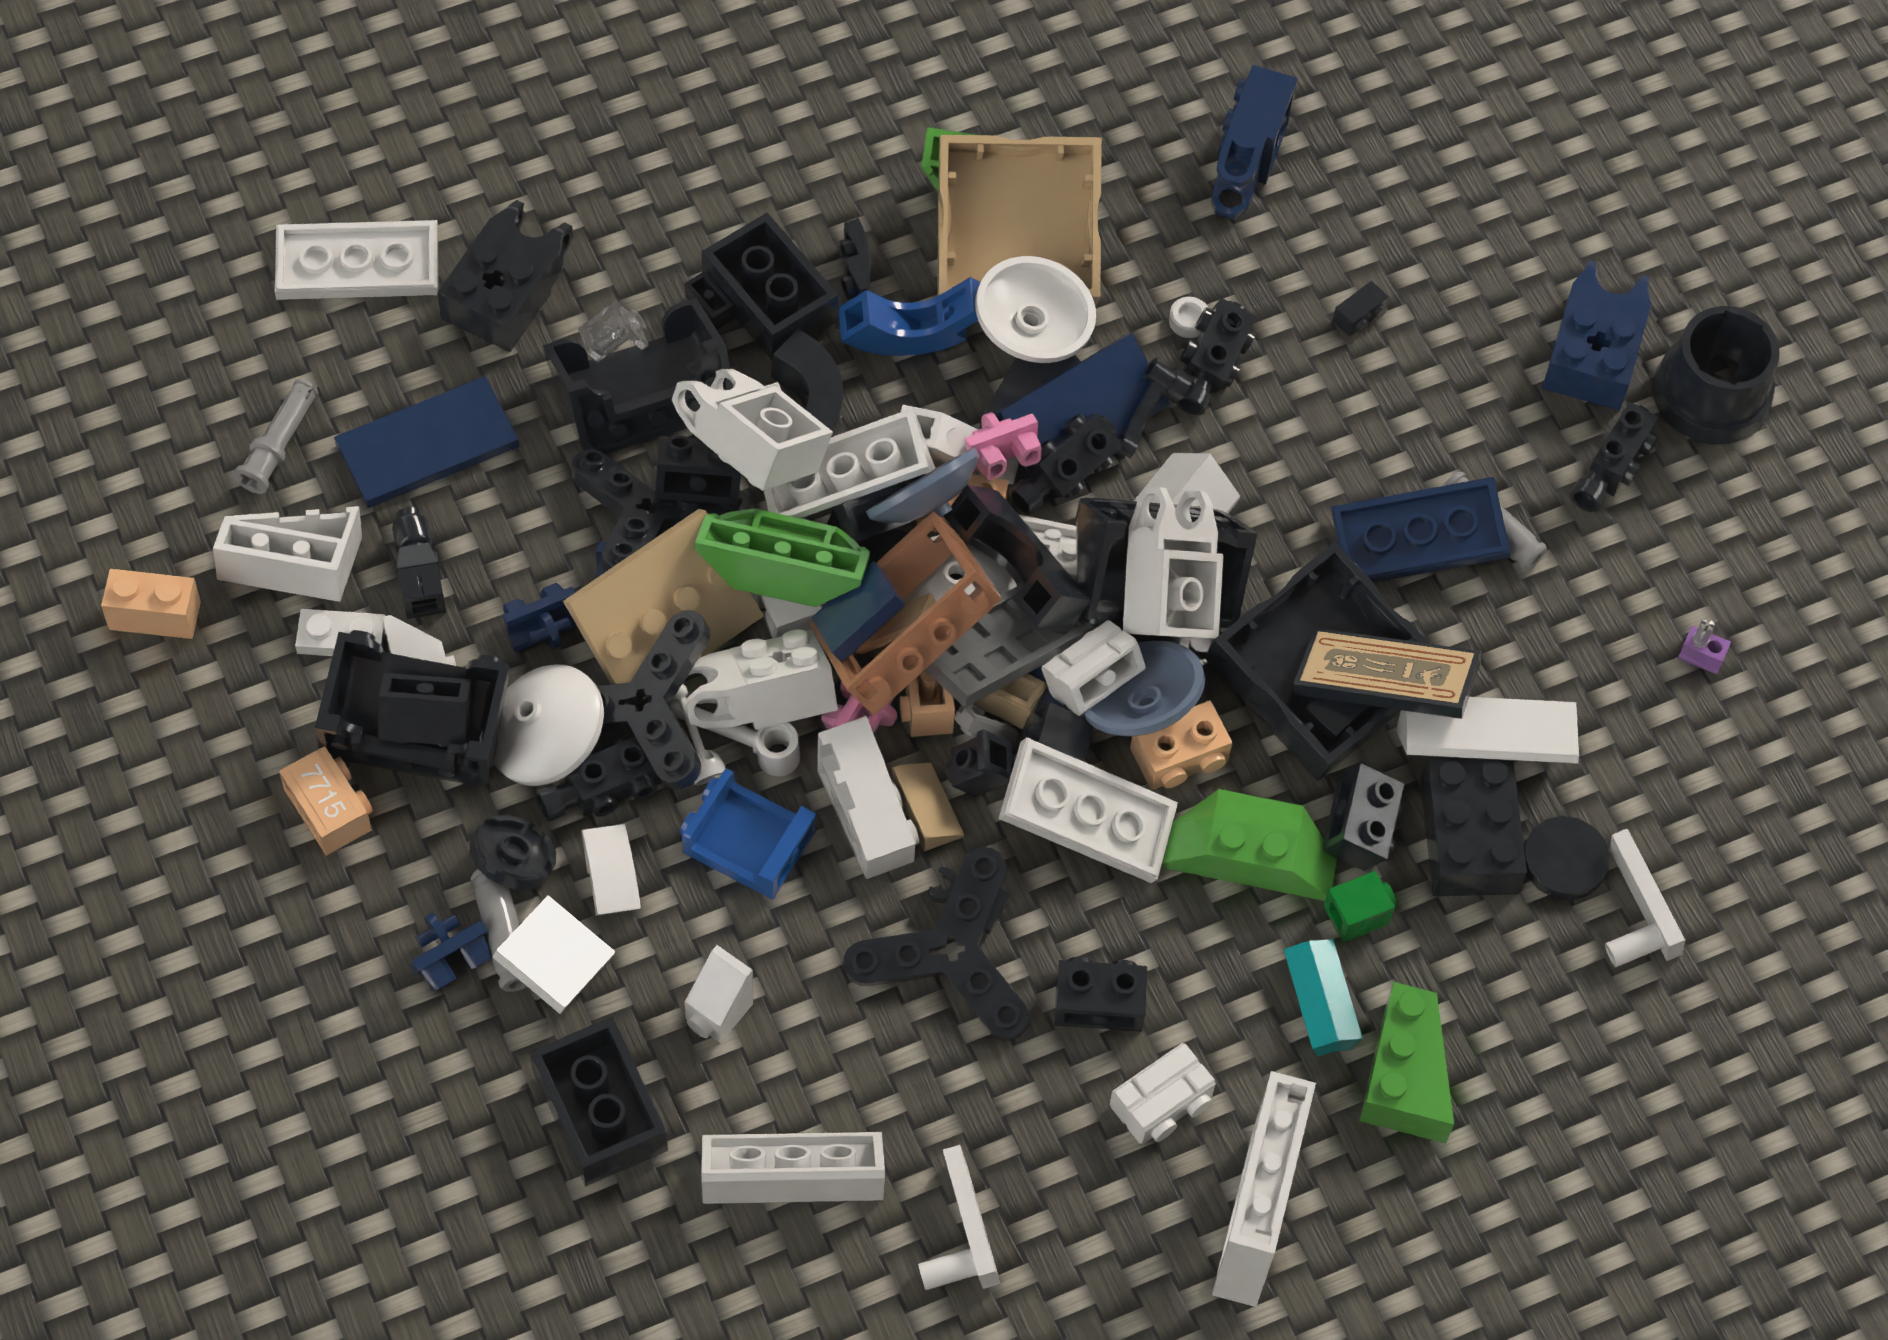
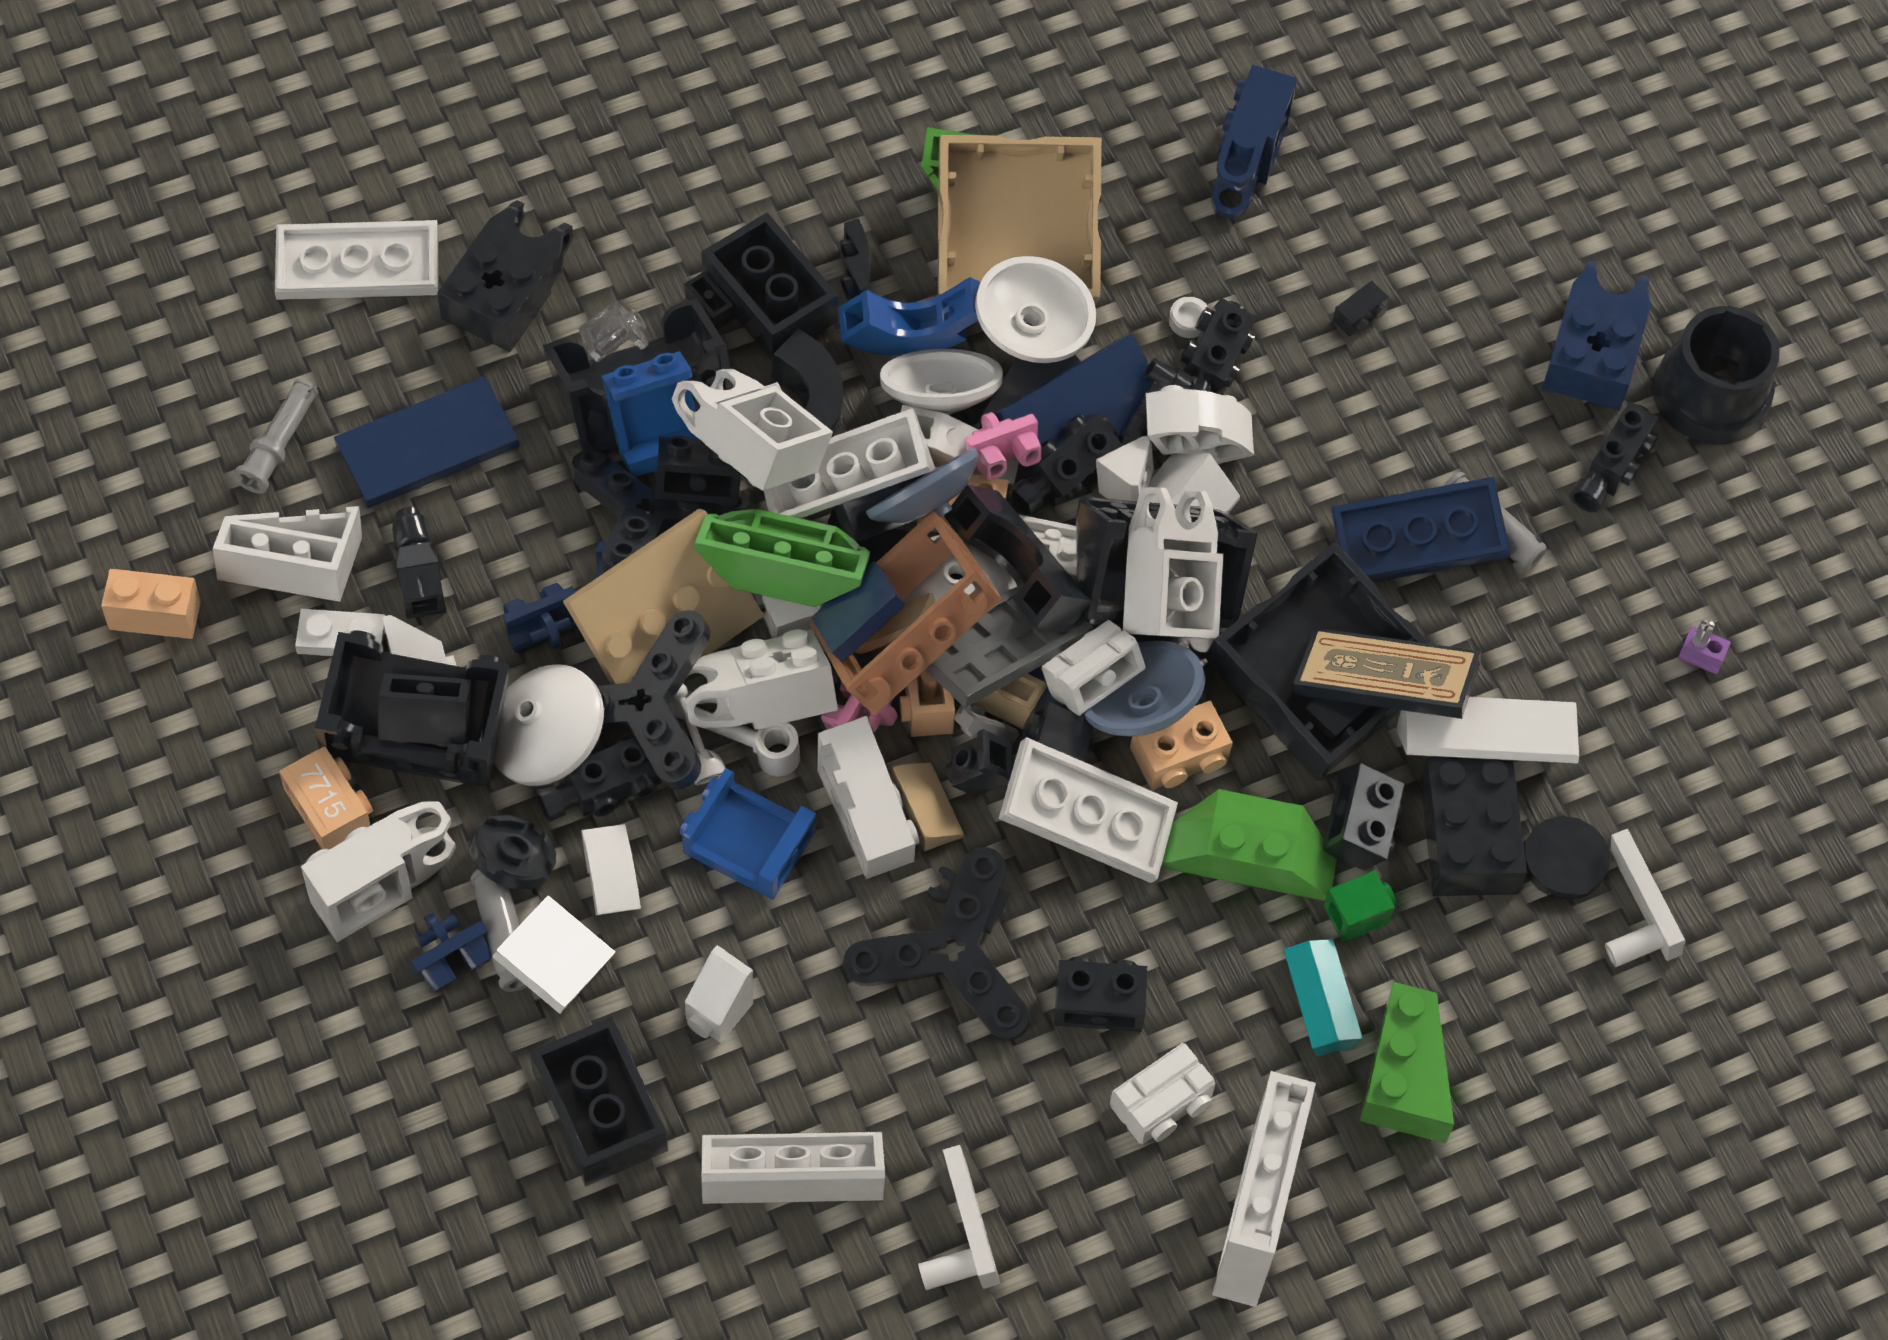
none -> white brick [301,802,456,942]
none -> blue panel [602,351,700,477]
none -> white dish [880,349,1003,415]
none -> white slope [1096,436,1154,501]
none -> white brick [1146,385,1254,464]

